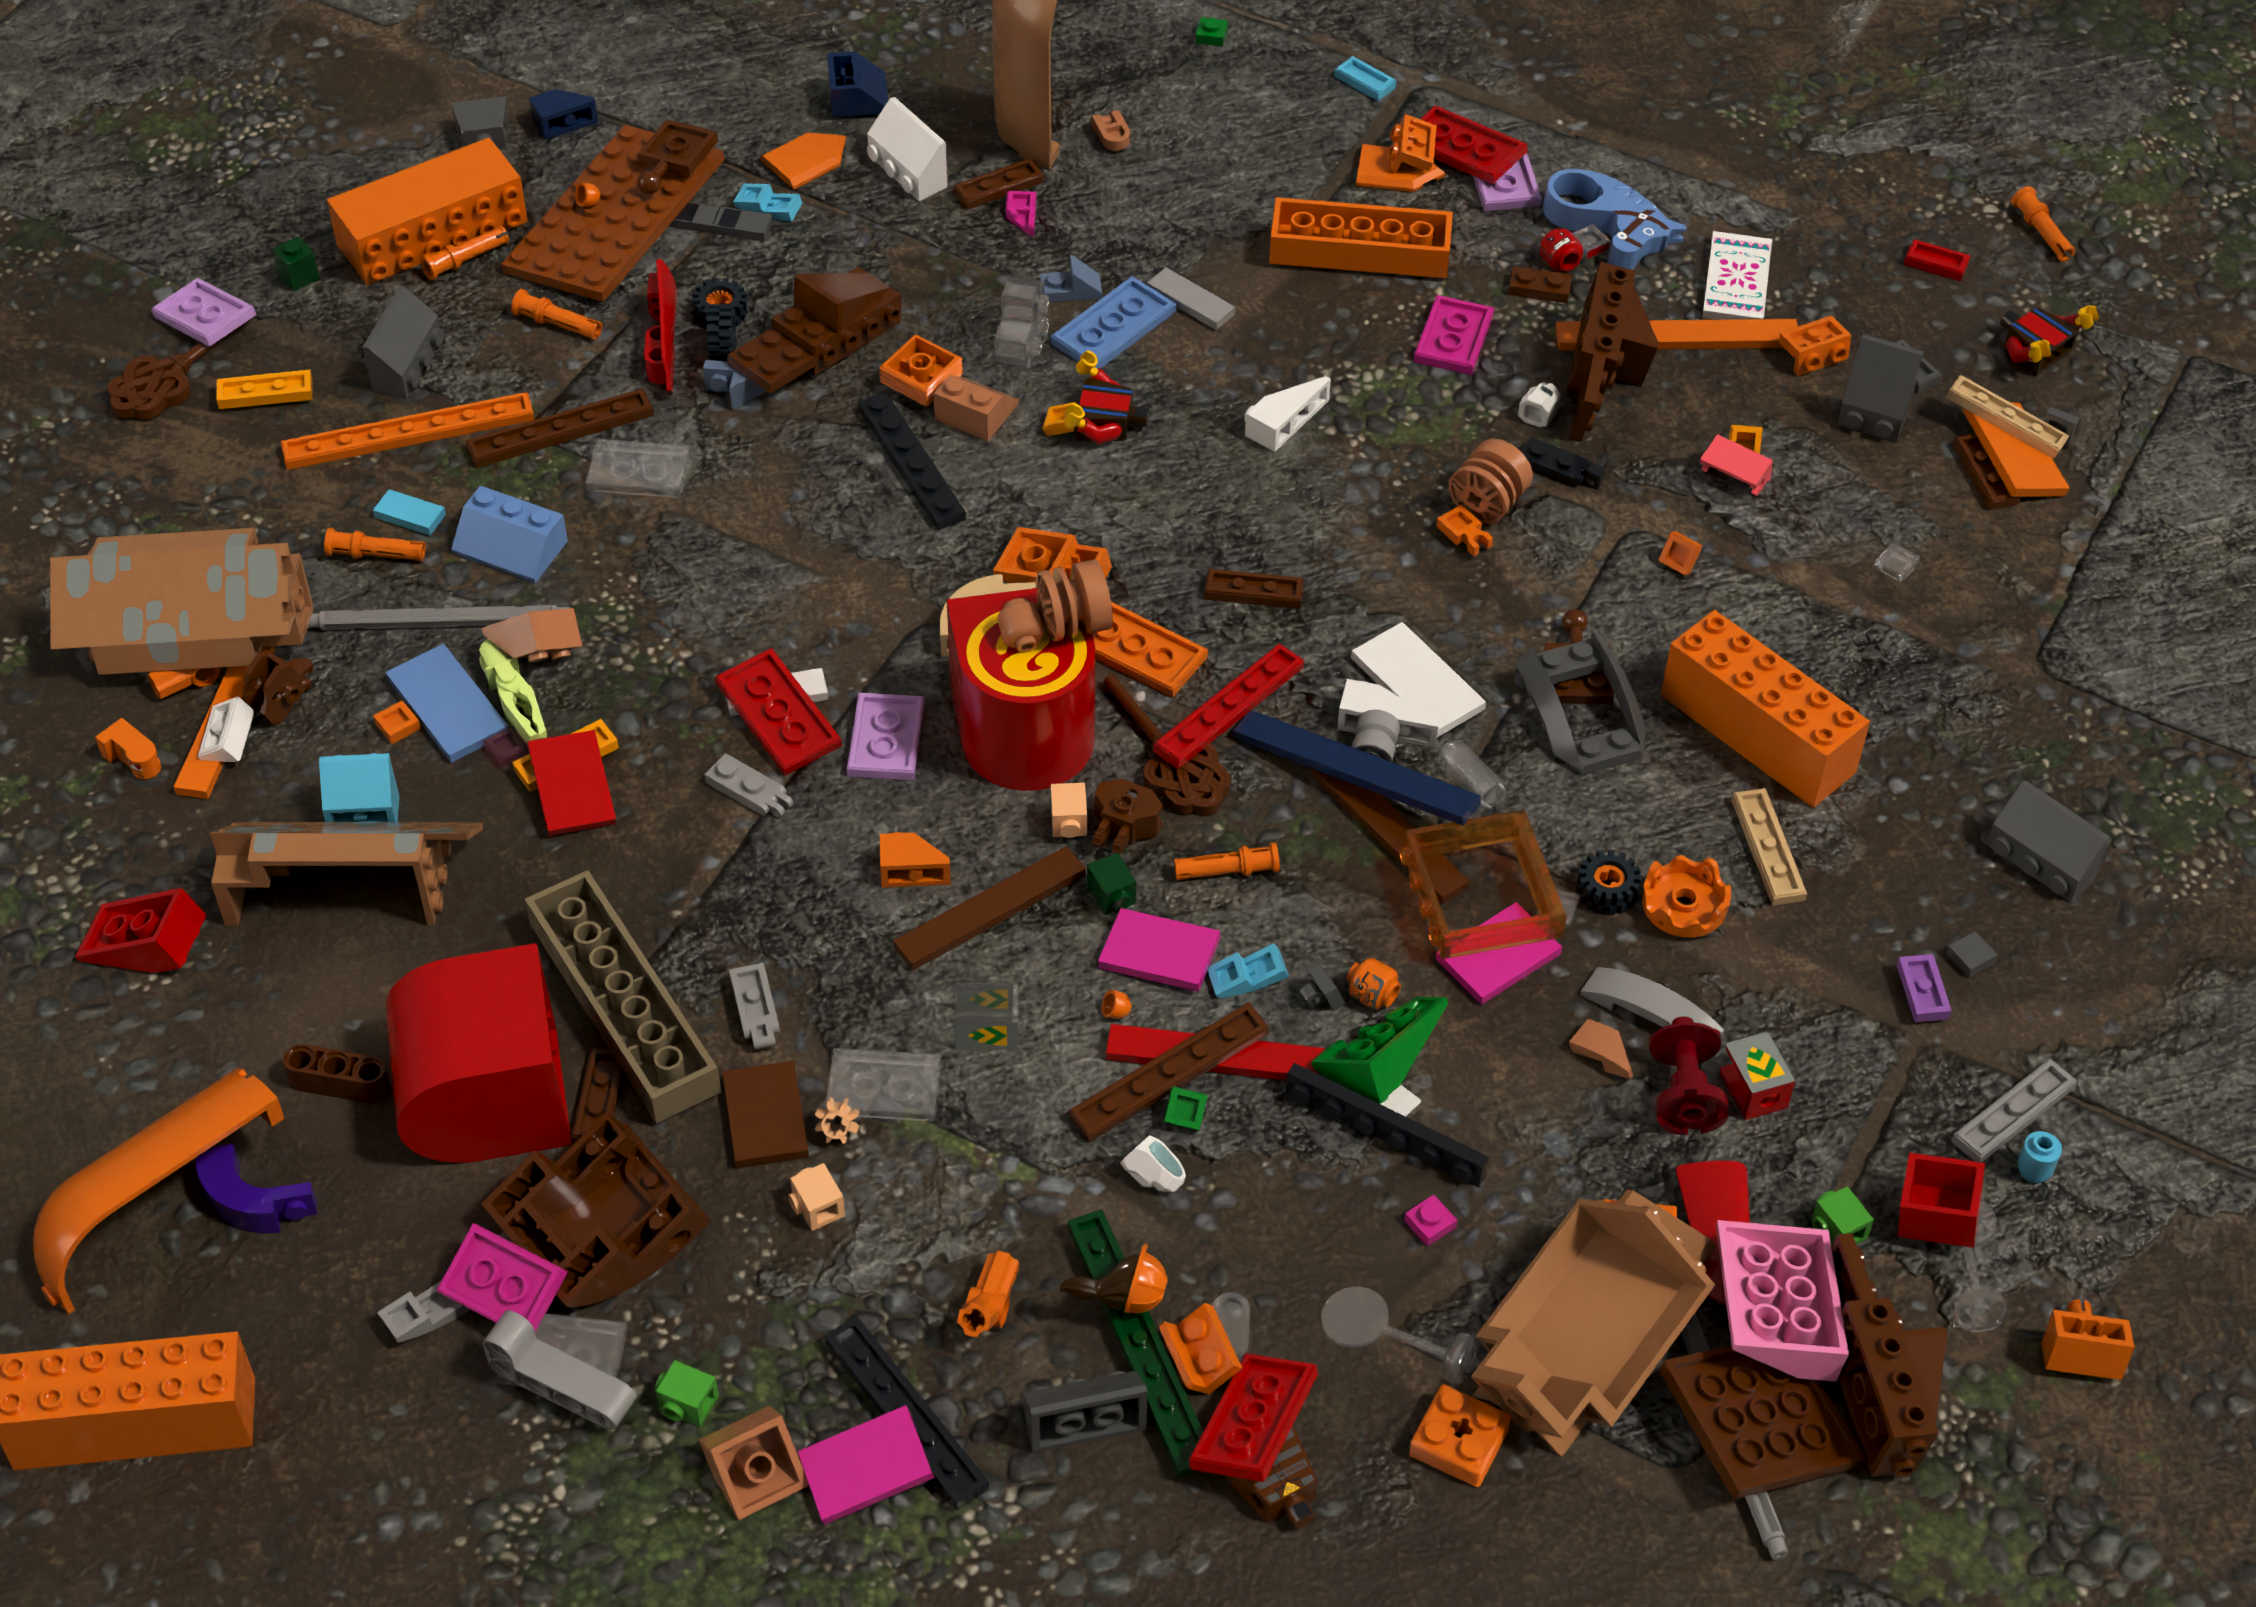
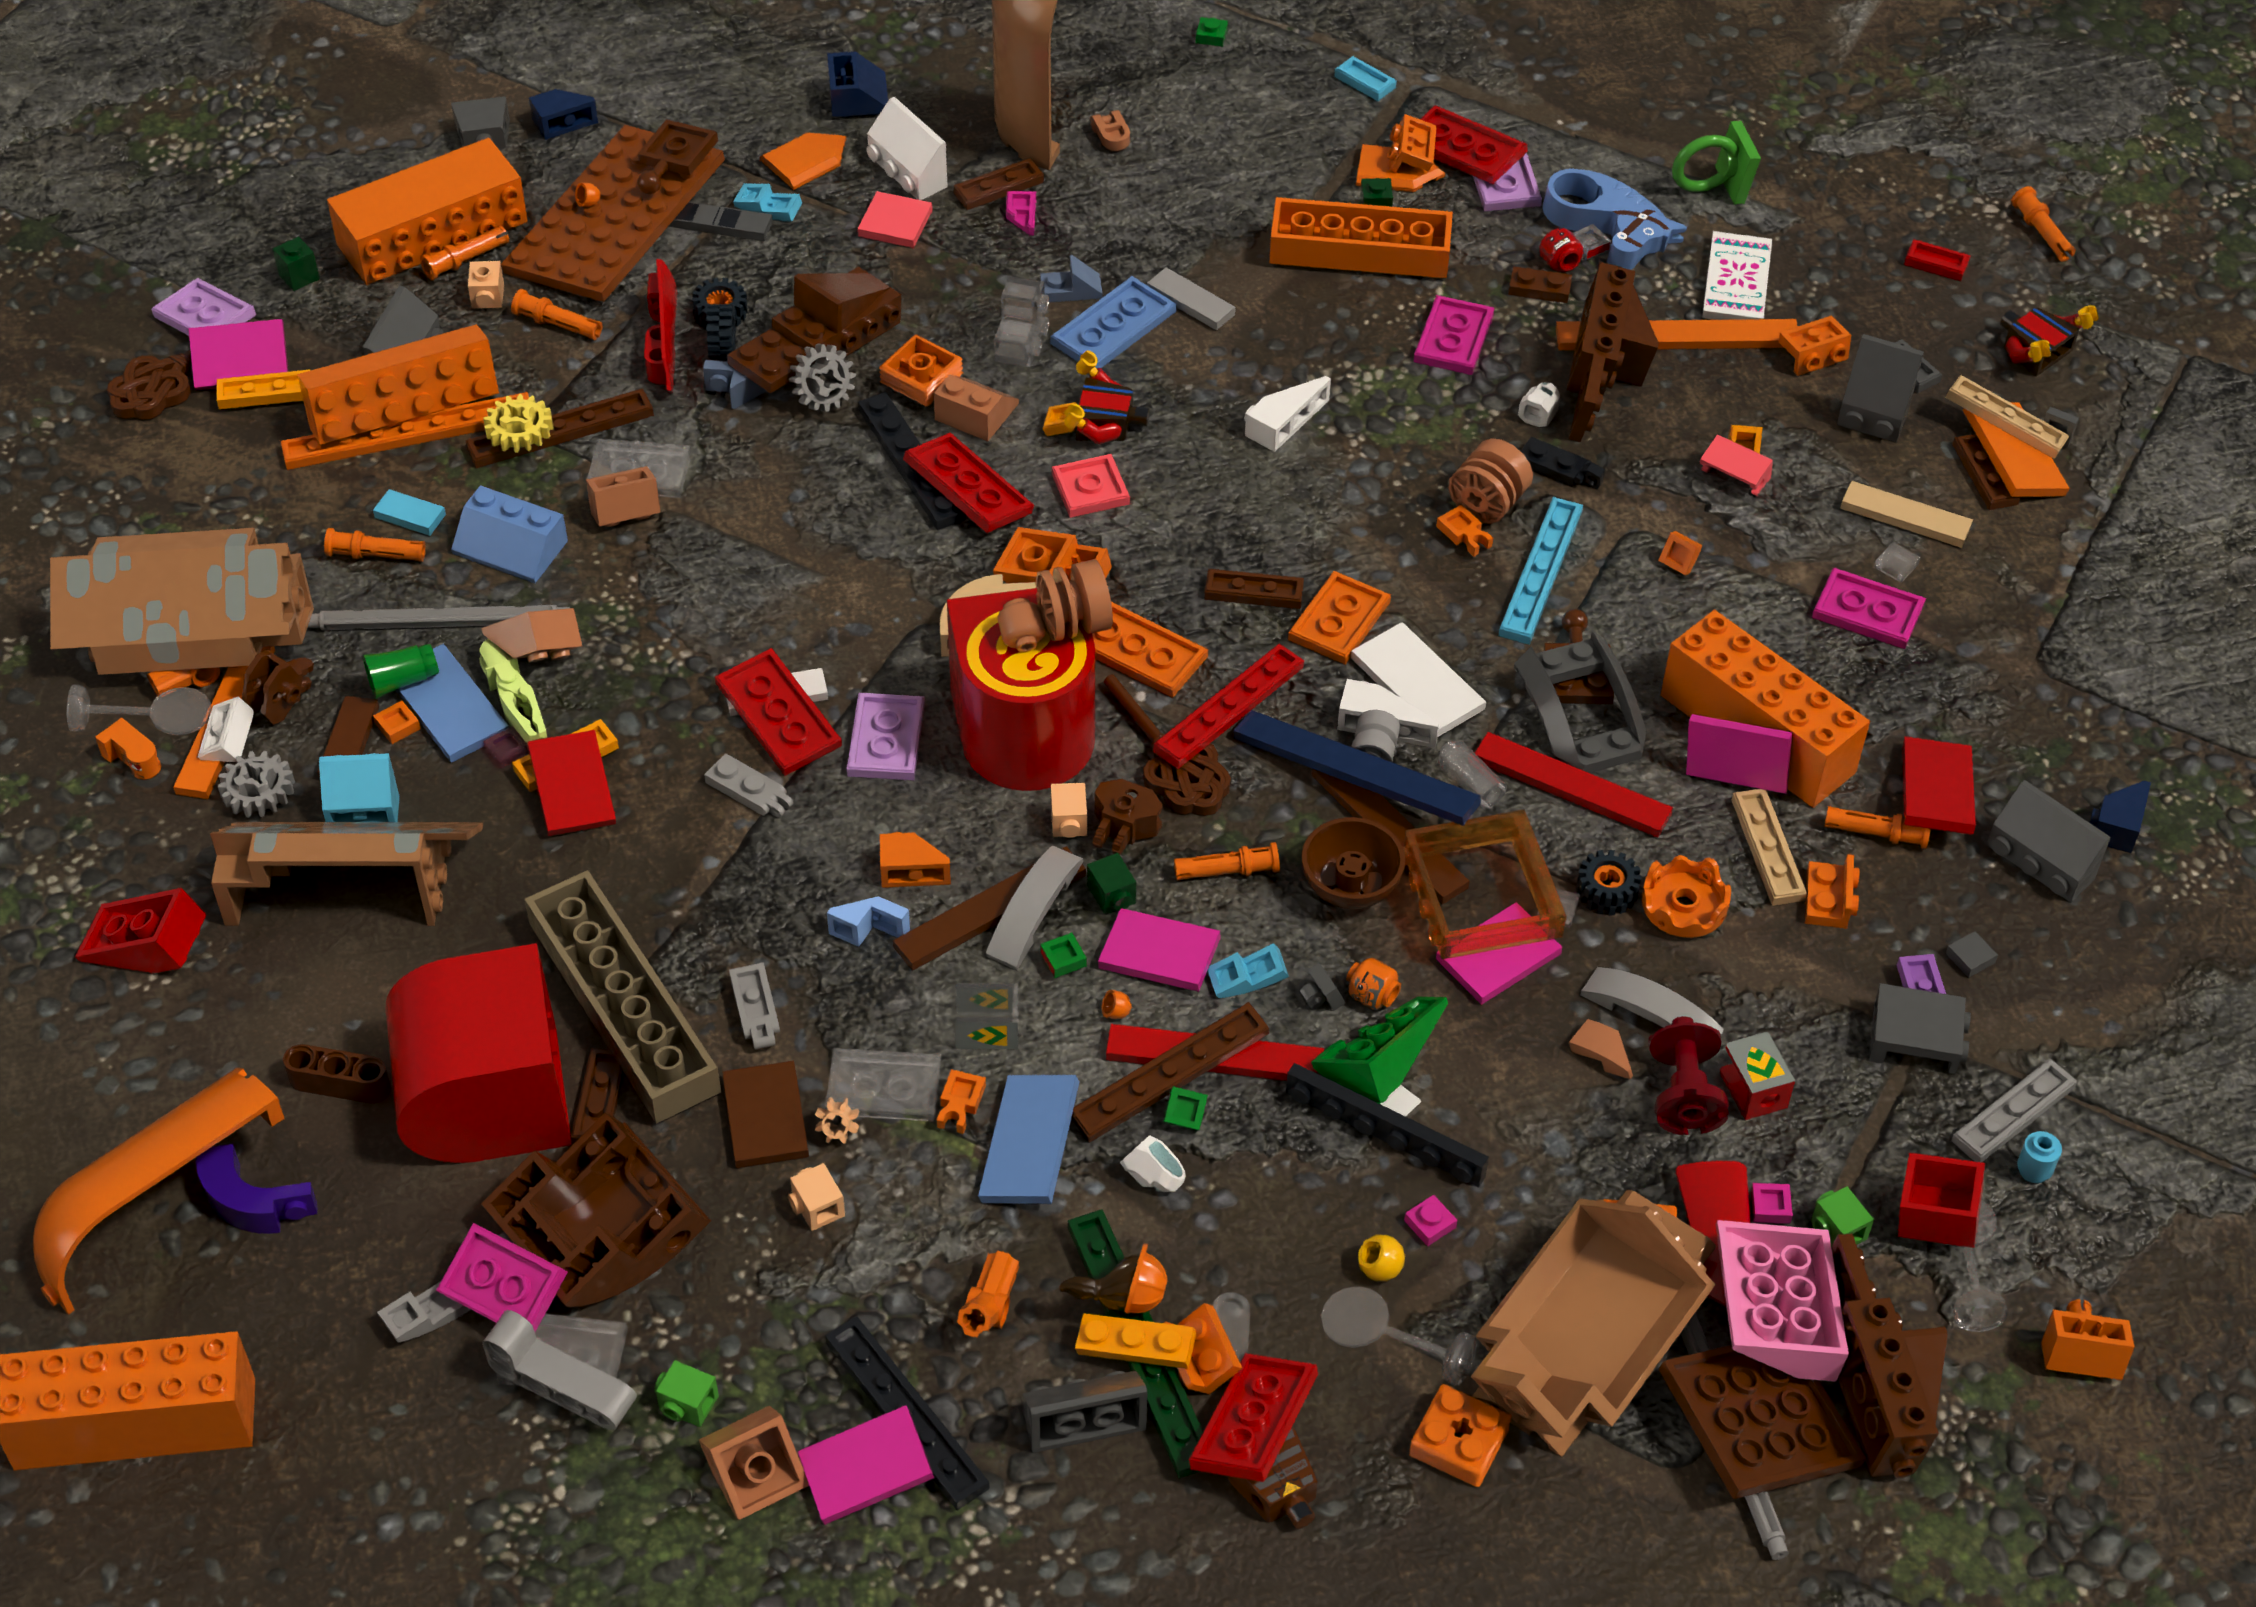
none -> clear piece [67,685,211,735]
none -> dark pink tile [188,319,288,390]
none -> light grey gear [218,751,295,818]
none -> orange brick [297,324,499,445]
none -> reddish brown tile [317,696,379,780]
none -> green plant [362,644,439,699]
none -> light nougat brick [468,261,504,309]
none -> light yellow gear [483,394,553,453]
none -> nougat brick [586,466,661,527]
none -> light grey gear [789,343,856,412]
none -> light blue slope [827,896,910,947]
none -> coral tile [858,191,933,248]
none -> red tile [903,433,1034,533]
none -> orange plate [937,1069,986,1134]
none -> medium blue tile [978,1075,1079,1204]
none -> light grey slope [986,845,1083,970]
none -> green plate [1040,933,1087,978]
none -> coral tile [1052,454,1130,518]
none -> light orange plate [1075,1313,1196,1369]
none -> orange tile [1288,571,1391,665]
none -> reddish brown piece [1302,817,1405,909]
none -> yellow piece [1358,1234,1405,1282]
none -> dark green brick [1360,178,1393,207]
none -> red tile [1473,732,1673,838]
none -> medium azure tile [1498,497,1583,645]
none -> bright green tile [1672,121,1761,204]
none -> dark pink tile [1686,714,1792,794]
none -> dark pink plate [1751,1183,1793,1224]
none -> orange bracket [1805,854,1860,929]
none -> dark pink tile [1812,567,1926,649]
none -> orange pin [1824,806,1931,849]
none -> tan tile [1840,481,1973,548]
none -> dark grey panel [1869,983,1971,1074]
none -> red tile [1902,736,1976,834]
none -> dark blue slope [2089,781,2151,853]

